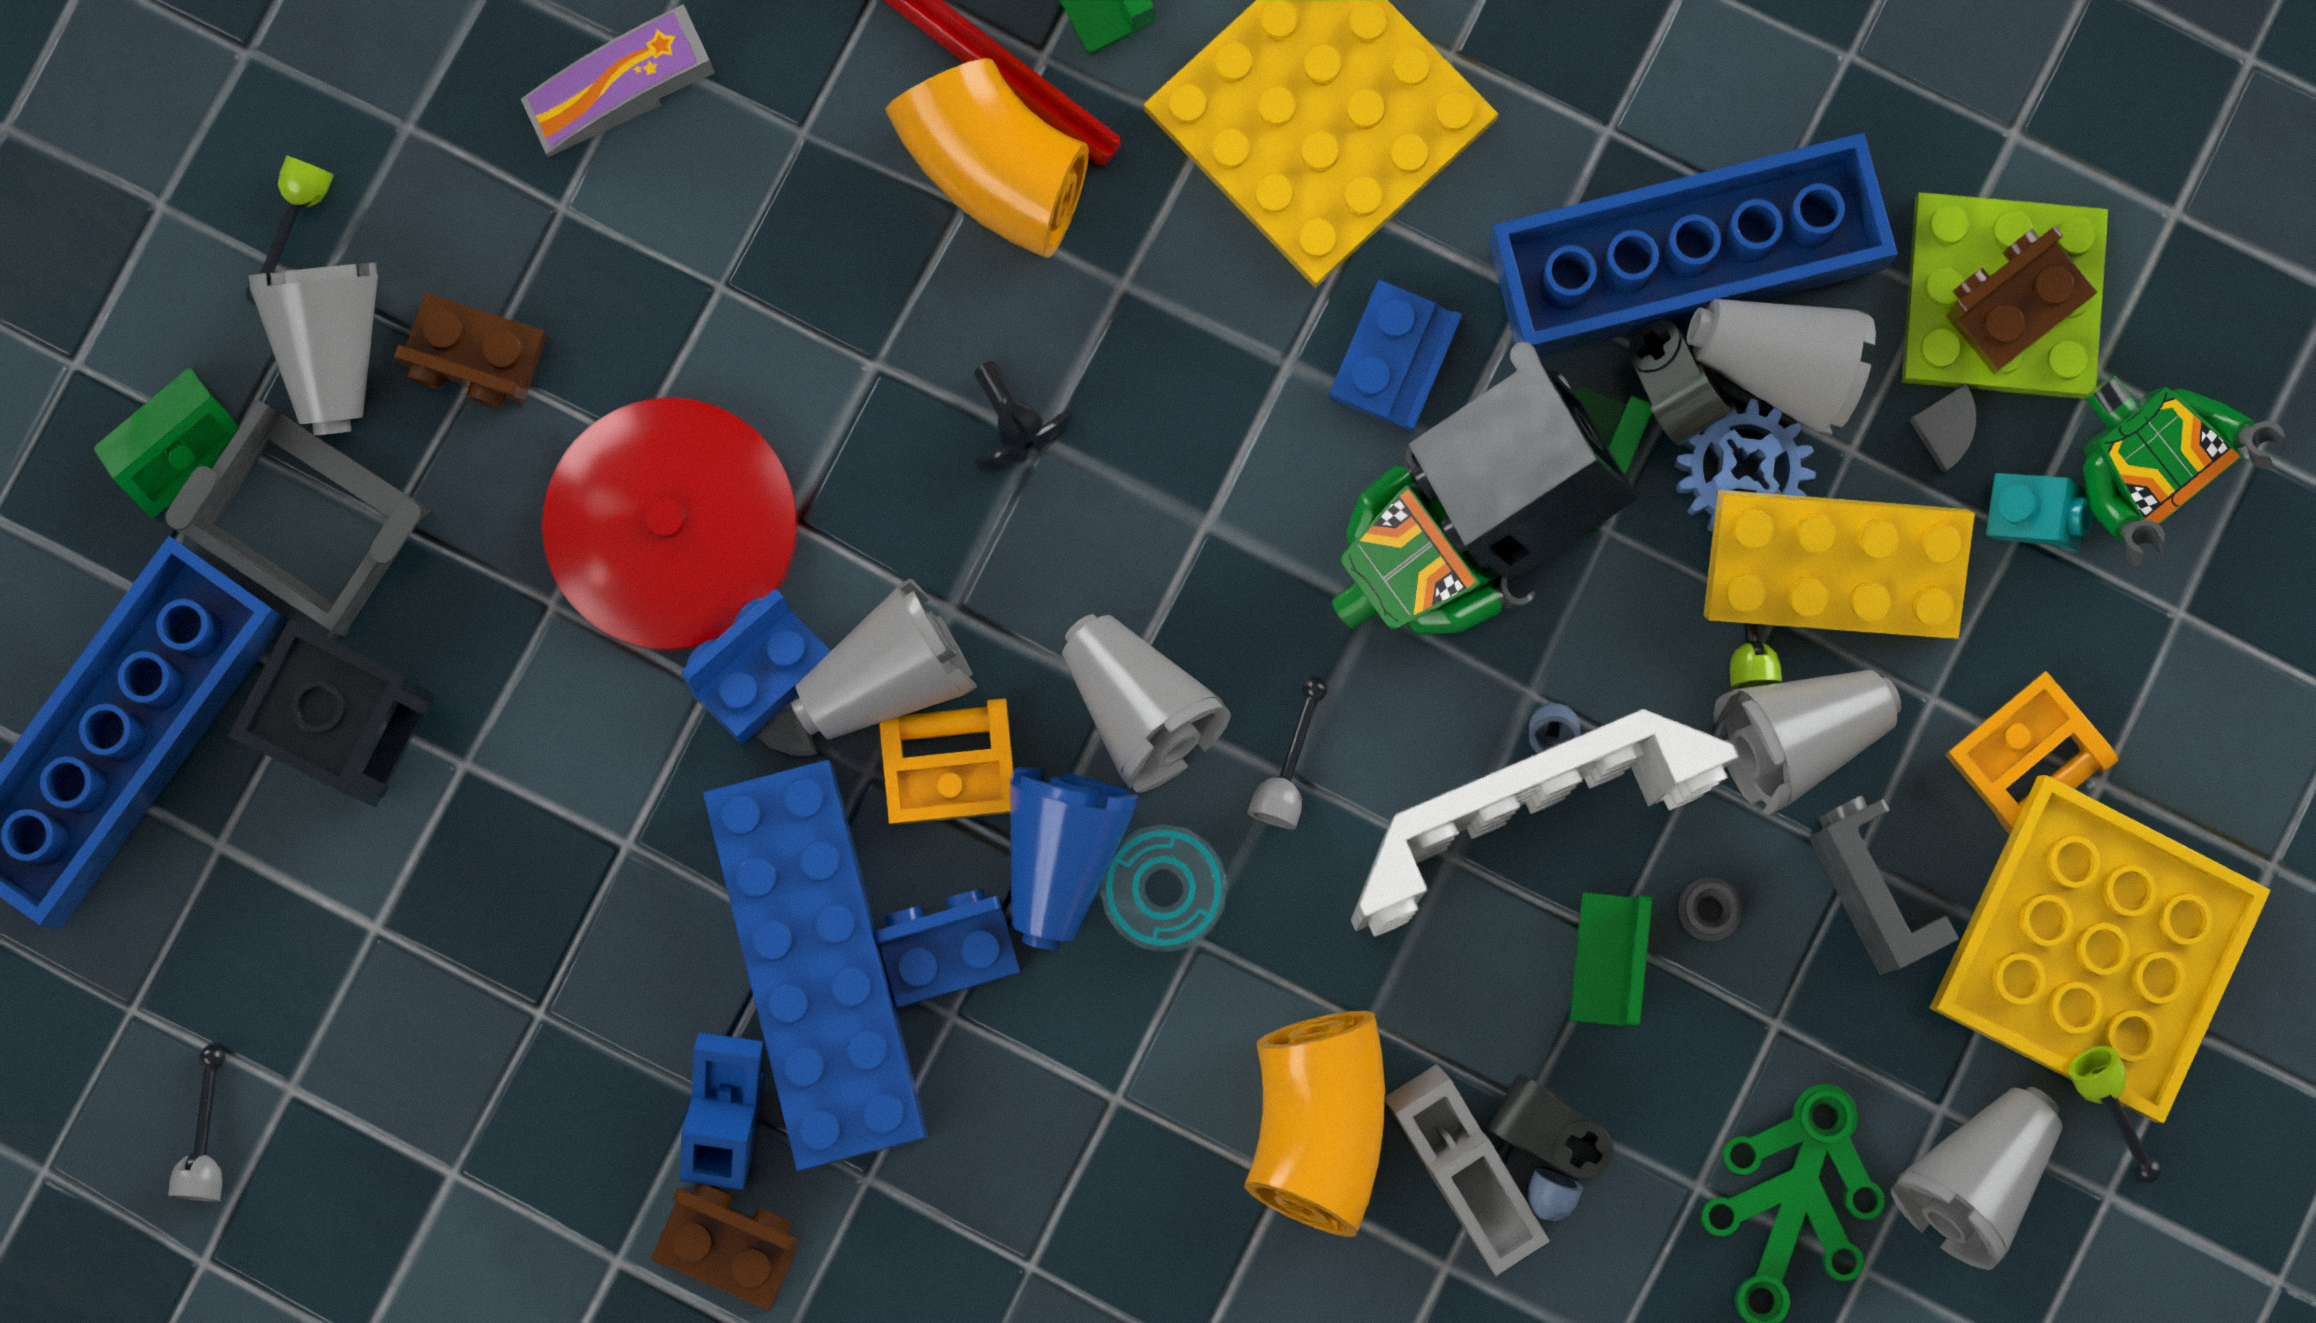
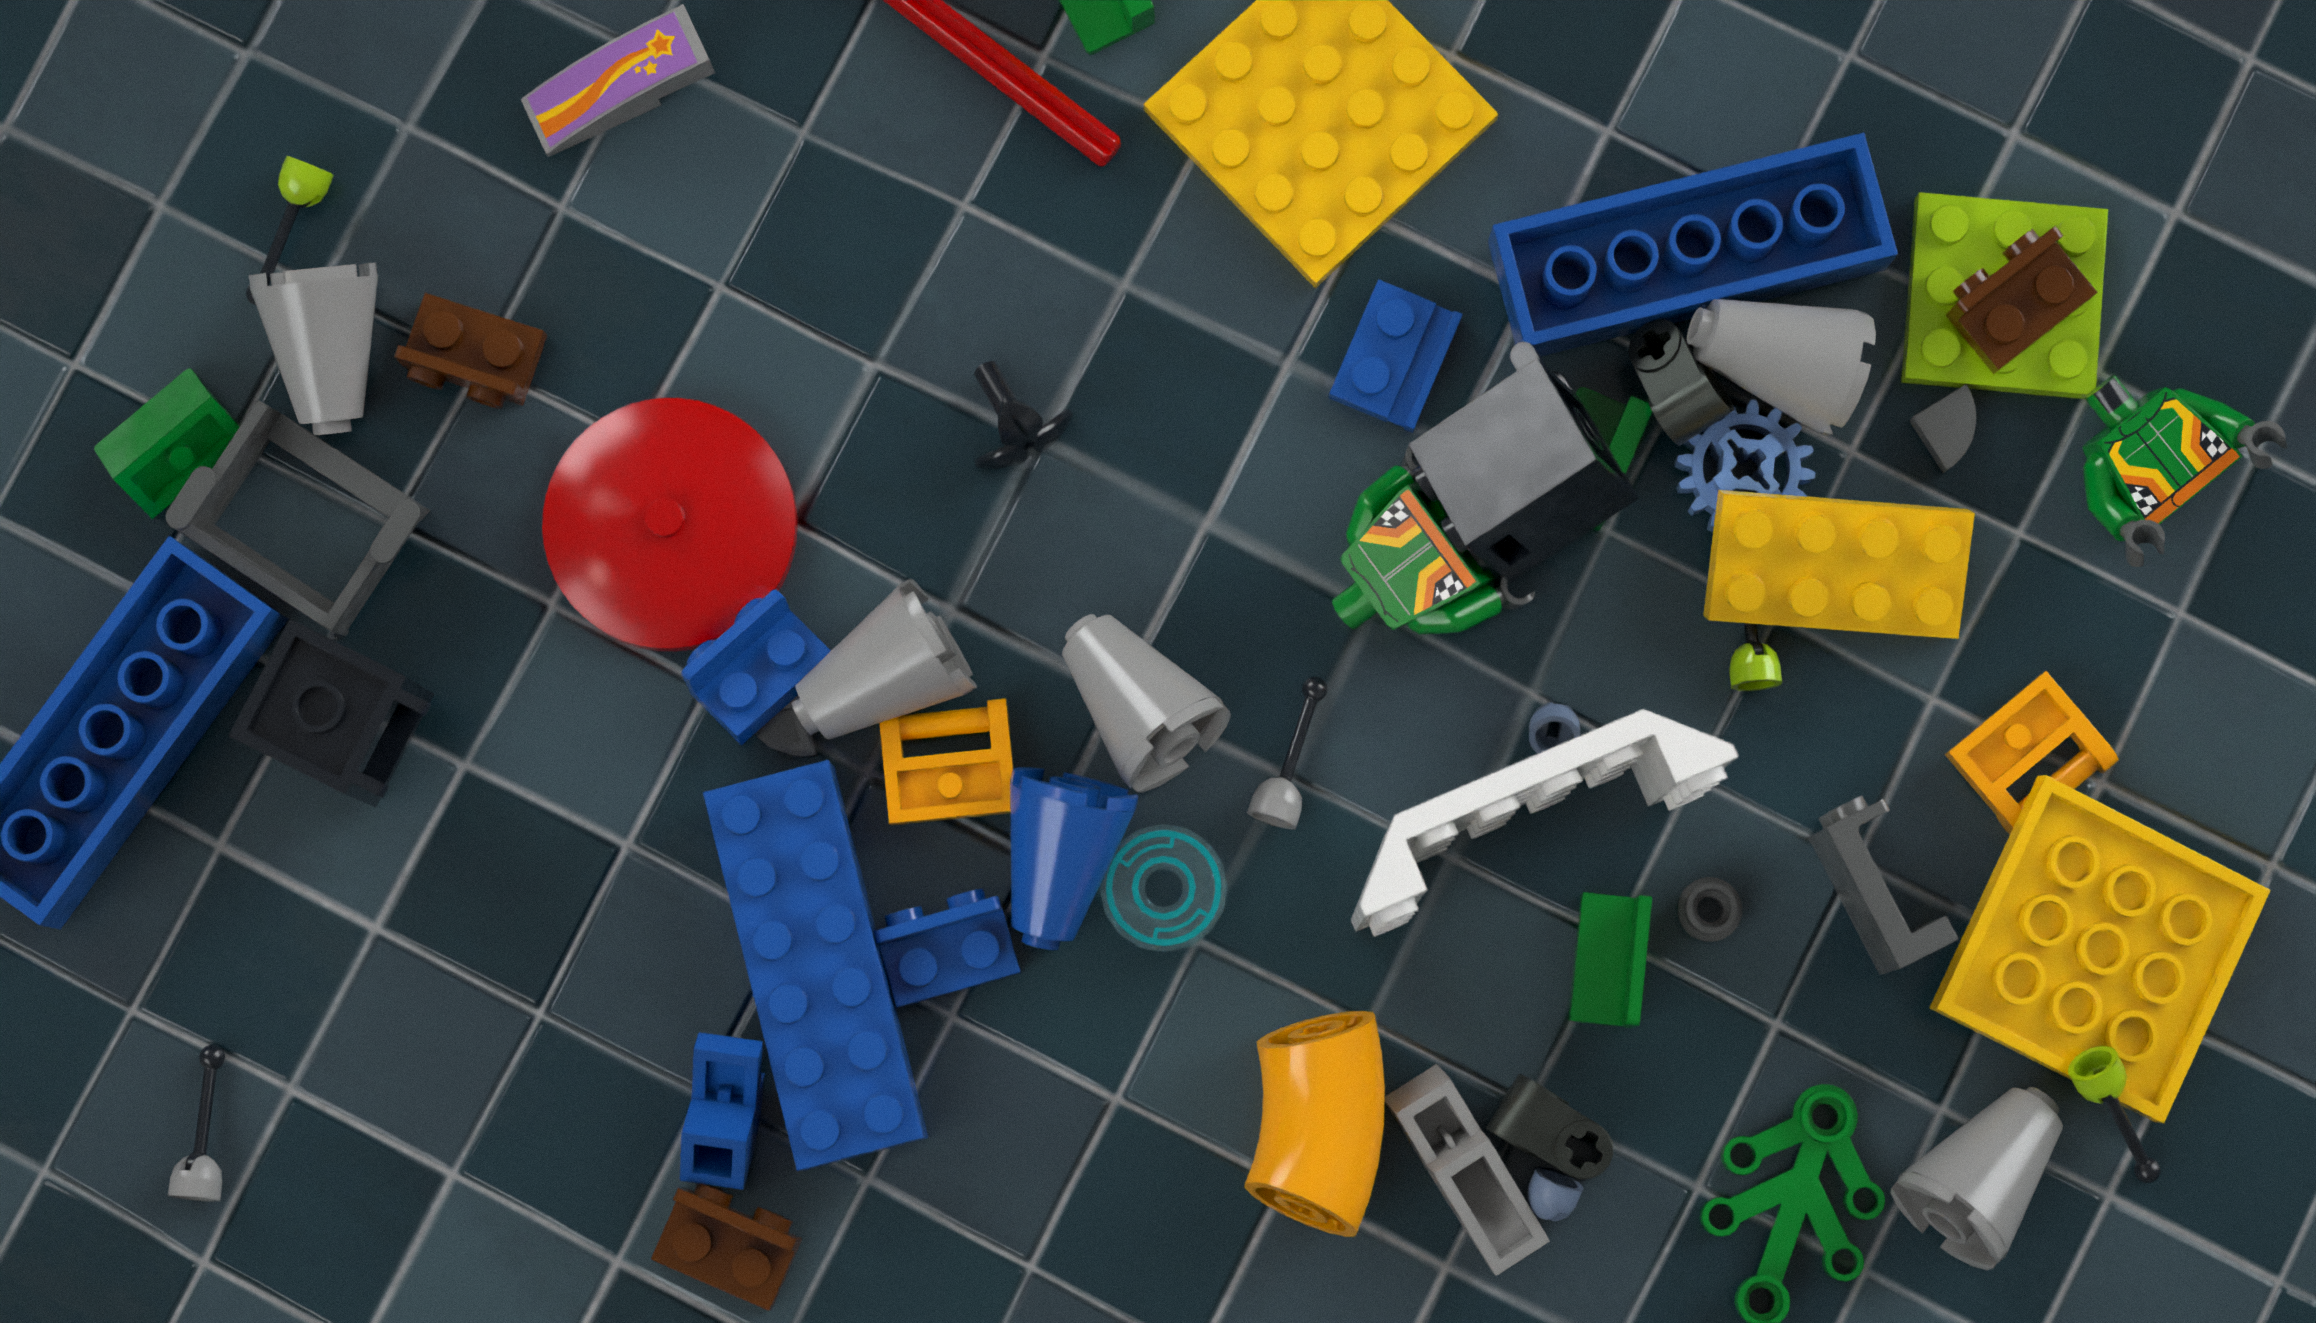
light orange brick [885,58,1089,258] -> none
light grey cone [1713,670,1901,815] -> none
teal bracket [1985,473,2093,553] -> none

